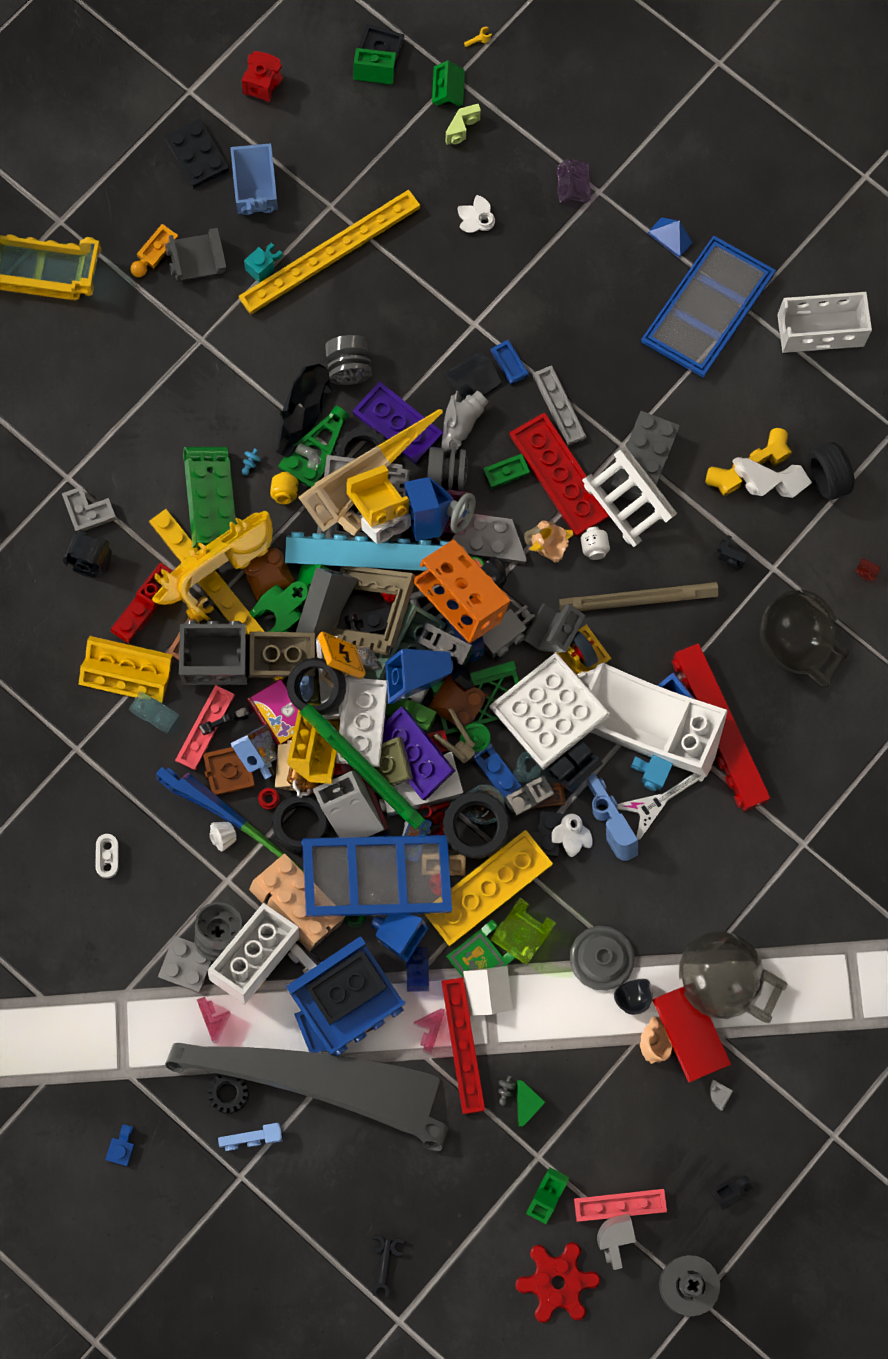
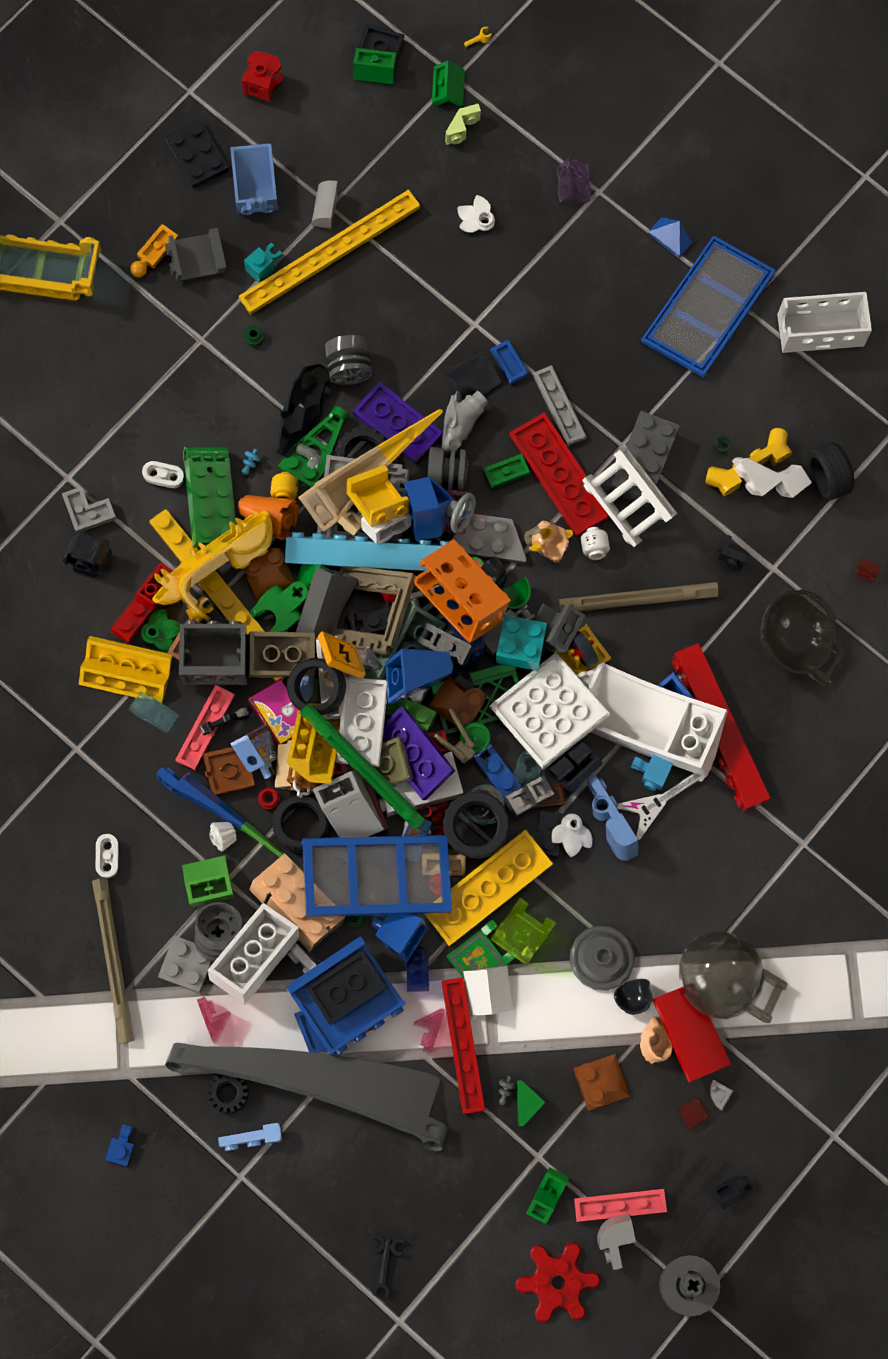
none -> dark tan piece [92,878,135,1044]
none -> green plate [140,609,180,651]
none -> white plate [142,461,184,488]
none -> bright green slope [182,855,234,908]
none -> orange cone [238,495,299,541]
none -> dark green plate [243,325,264,346]
none -> light grey brick [311,181,338,229]
none -> teal brick [496,615,547,671]
none -> green helmet [501,577,531,609]
none -> dark orange slope [573,1054,630,1111]
none -> clear red plate [677,1098,708,1129]
none -> clear green hinge [714,435,731,453]

